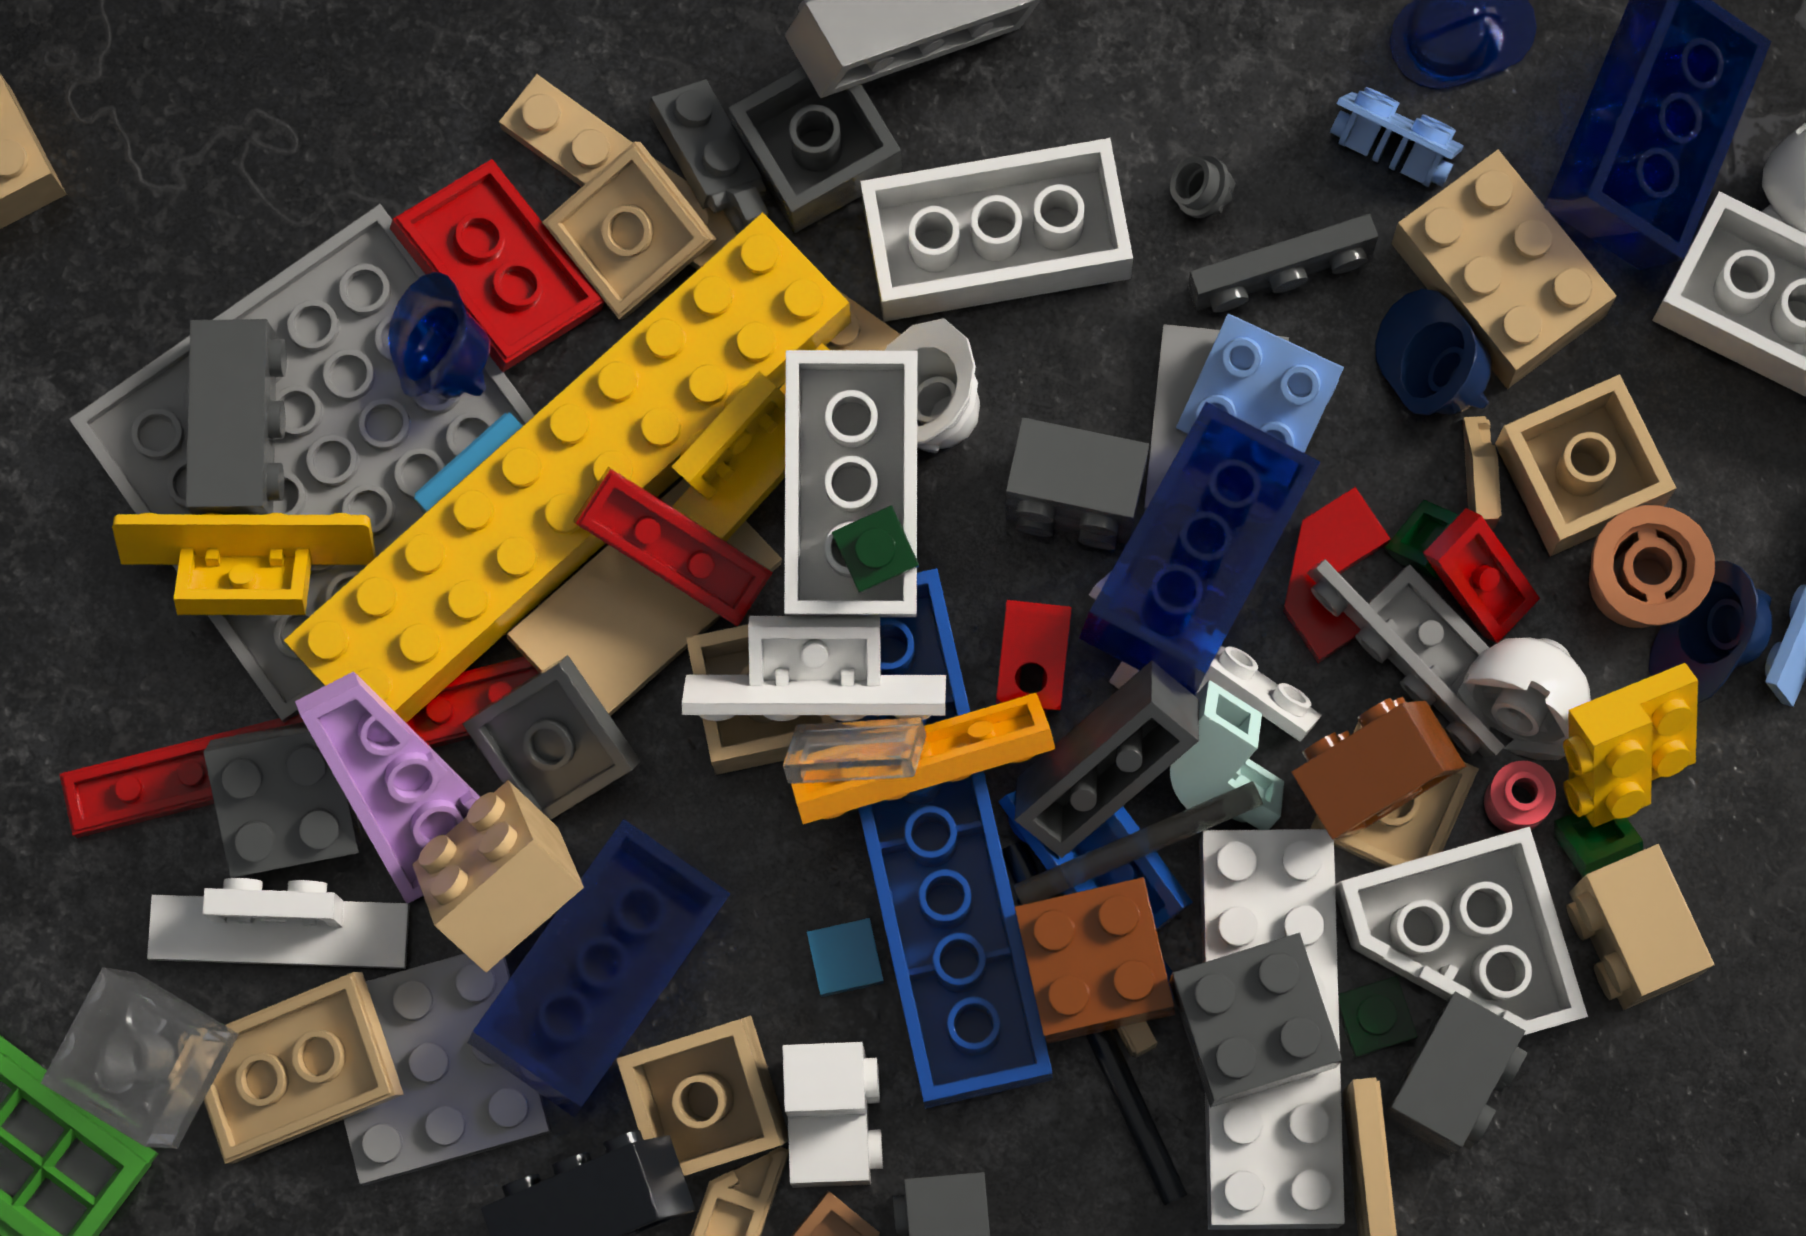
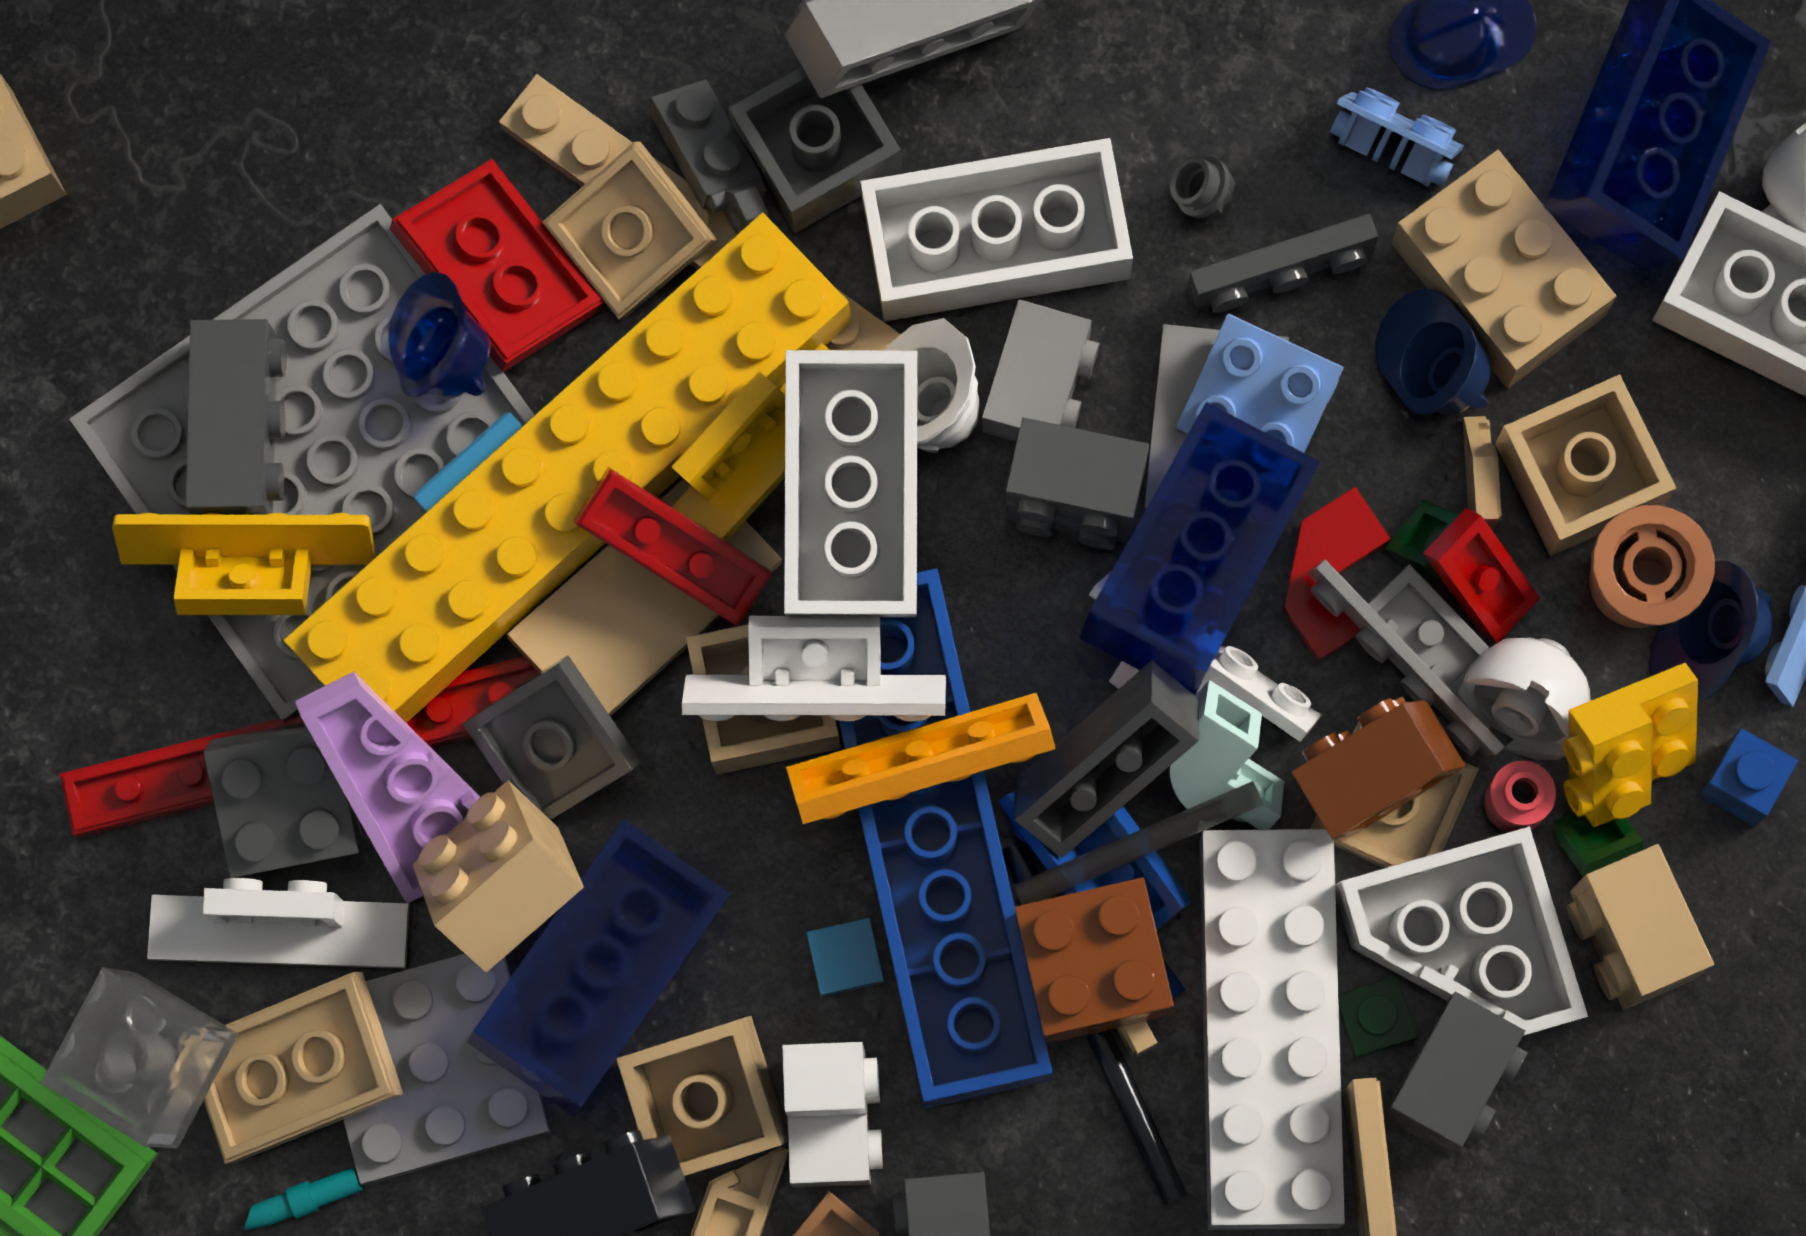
clear tile [783,717,927,784] -> none
dark green plate [832,505,919,594] -> none
red torso [996,600,1072,718] -> none
dark grey brick [1169,932,1342,1108] -> none
none -> teal piece [243,1166,363,1230]
none -> light grey brick [982,299,1100,442]
none -> blue brick [1698,728,1799,827]

